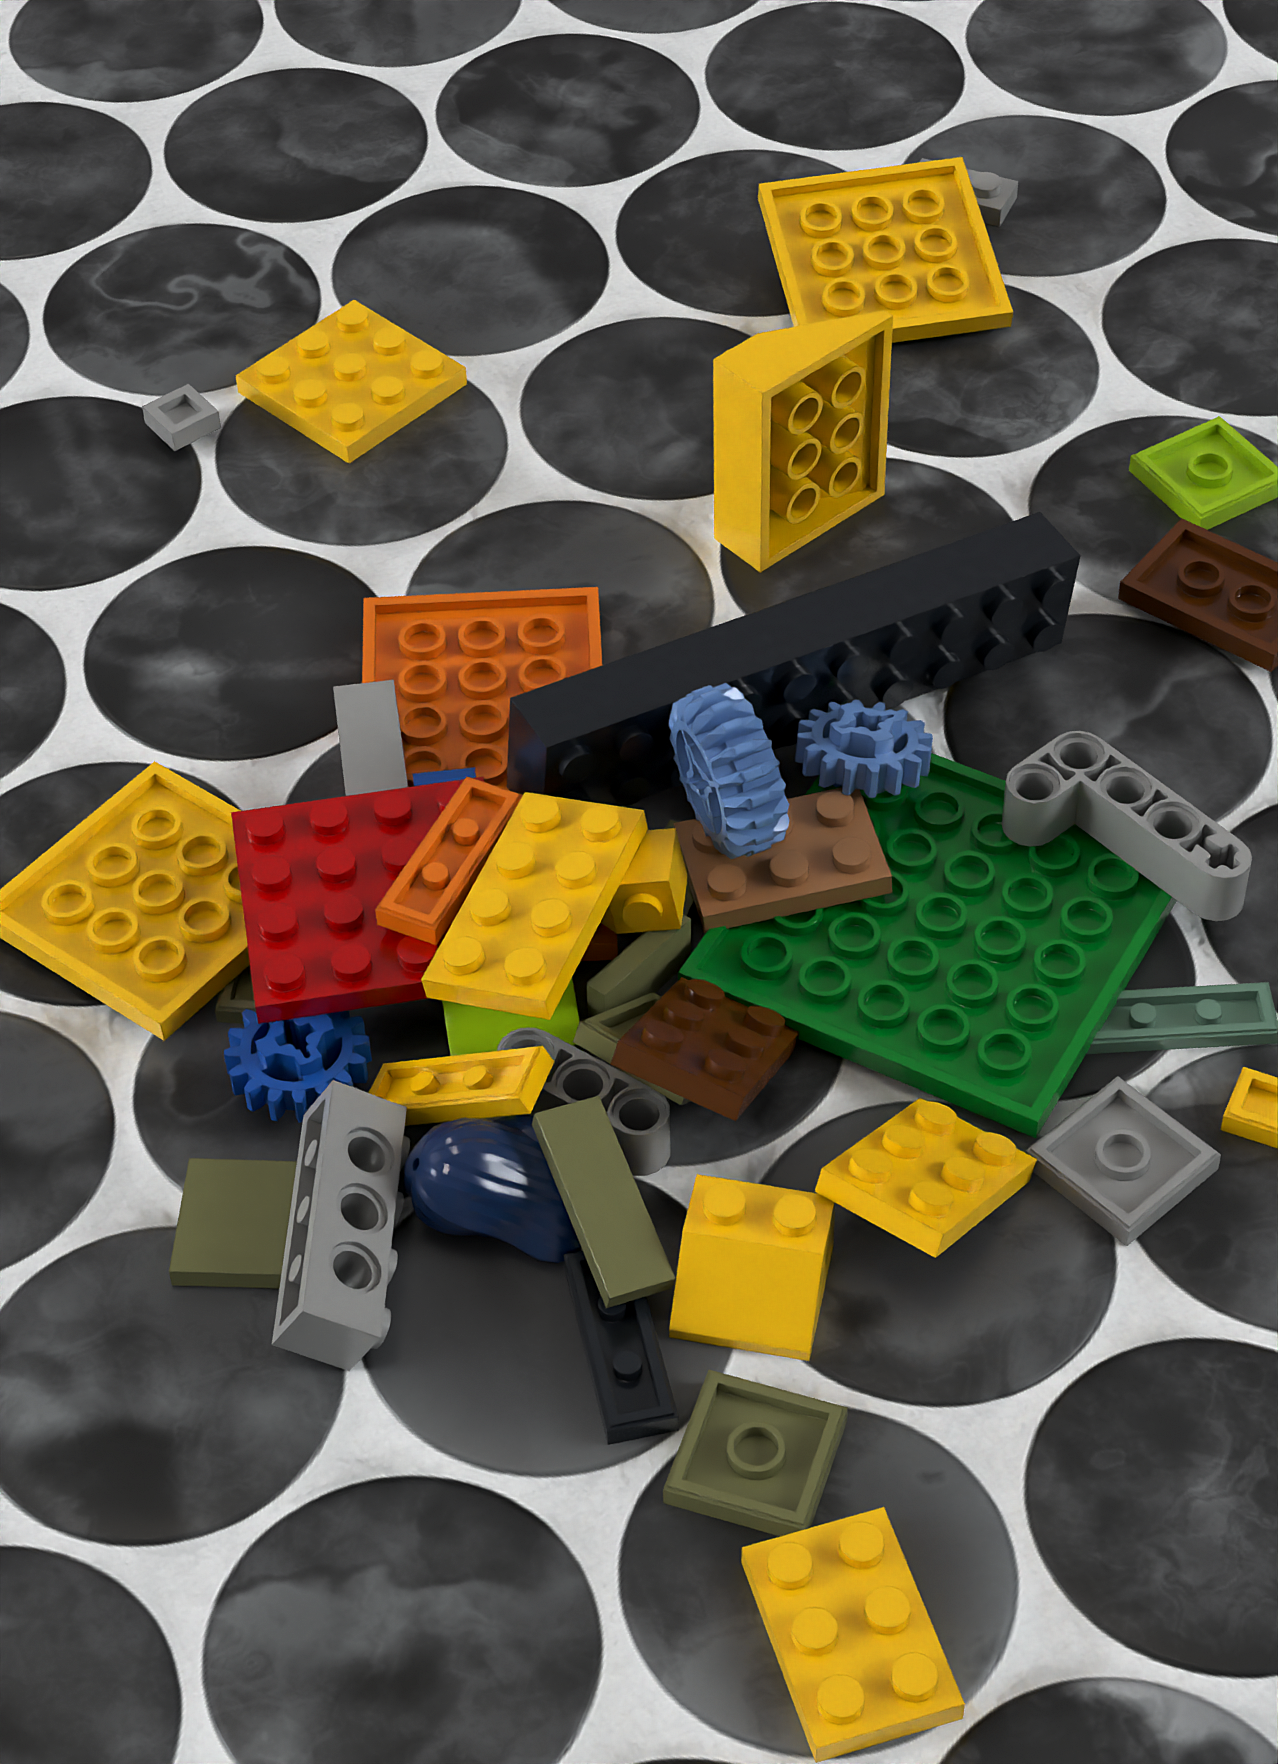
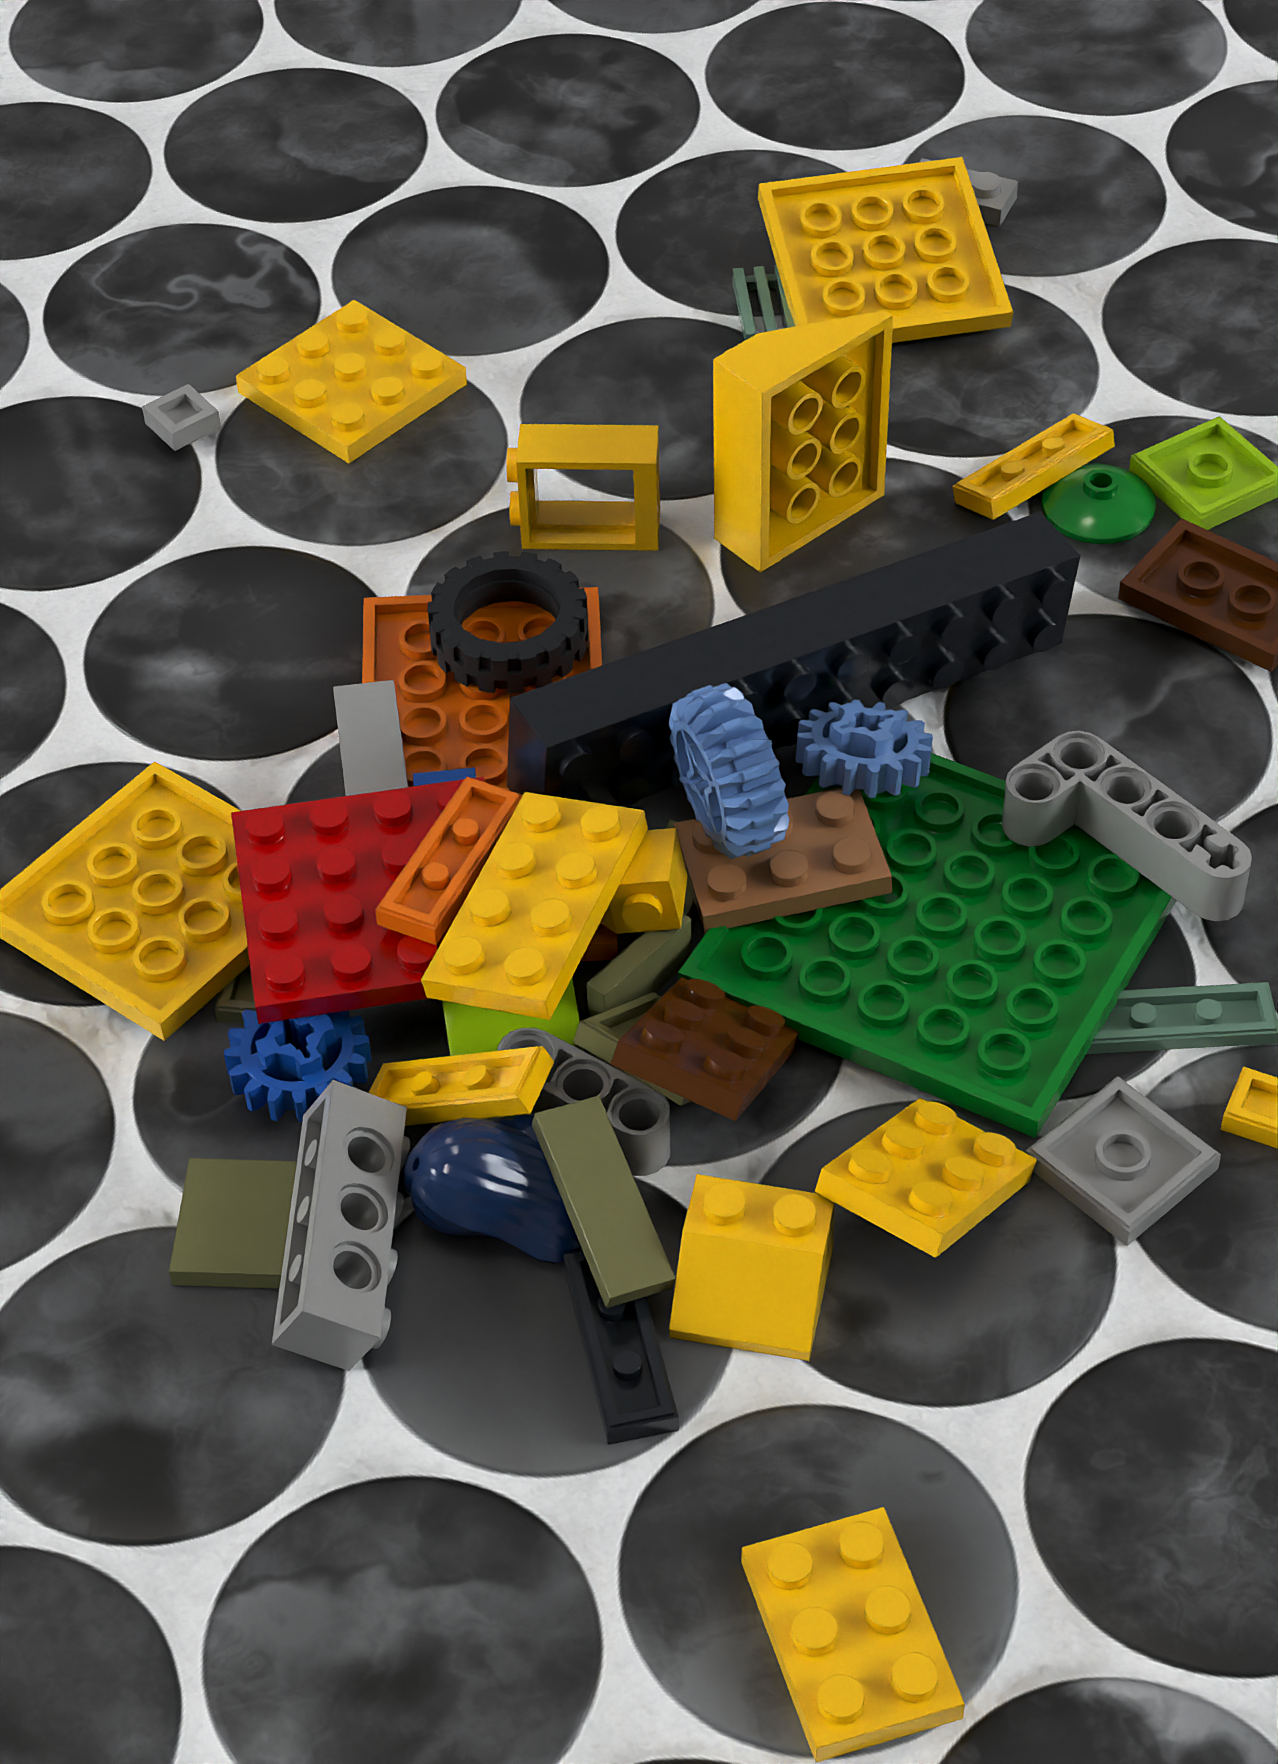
olive tile [663,1370,848,1536] -> none
none -> black tyre [427,551,589,694]
none -> yellow window [506,424,660,551]
none -> sand green tile [733,265,795,341]
none -> yellow tile [952,413,1115,520]
none -> green dish [1041,464,1156,544]

